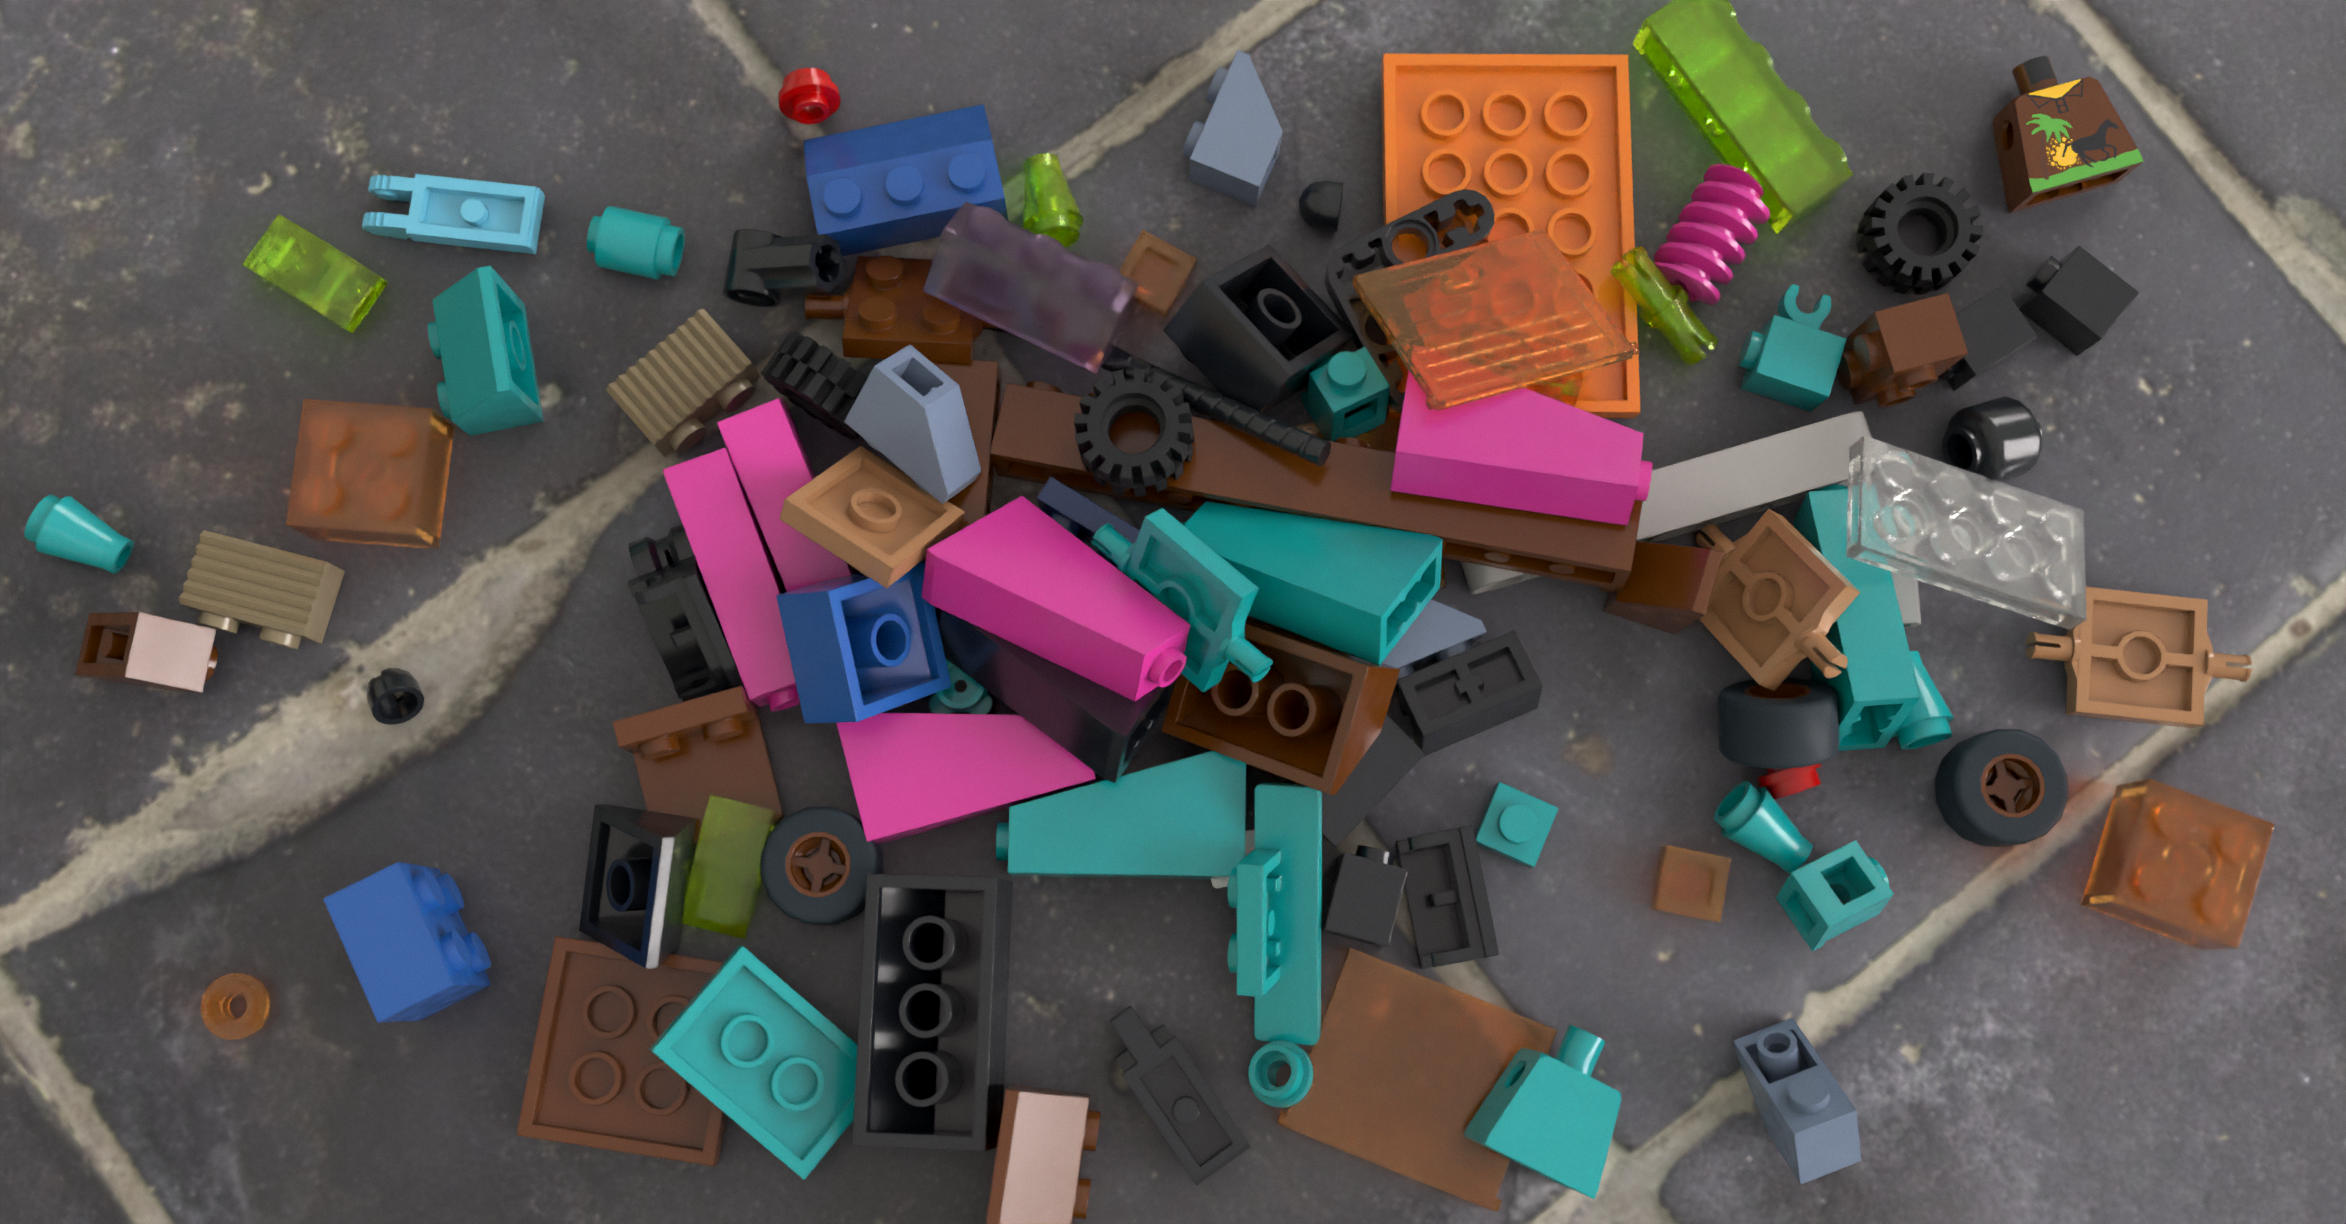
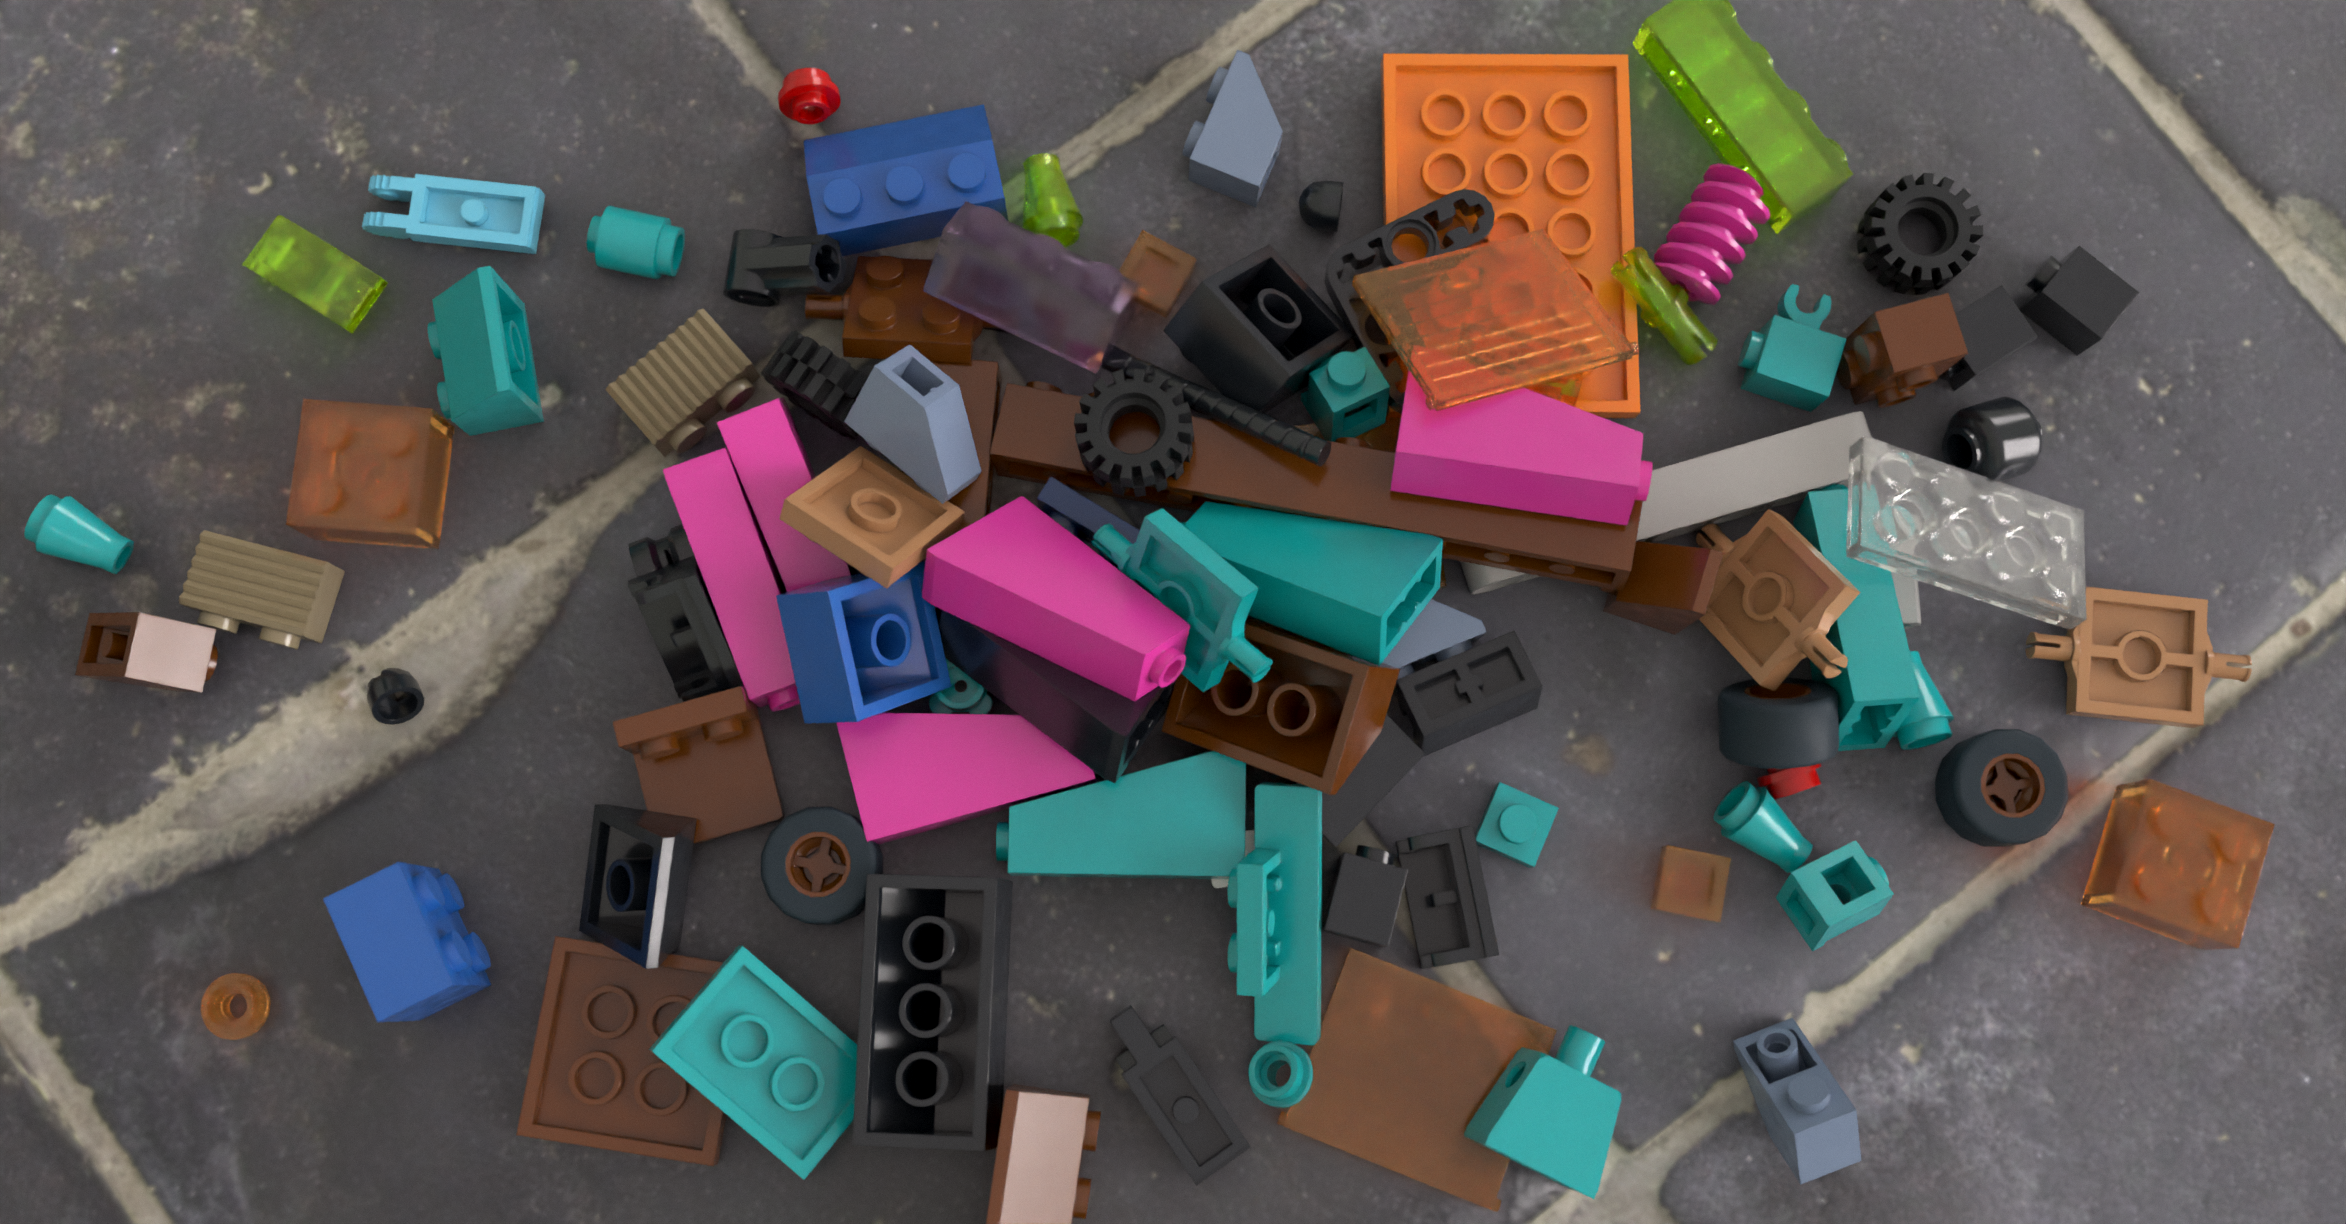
clear neon green slope [682,794,777,939] -> none
reddish brown torso [1992,56,2144,213] -> none

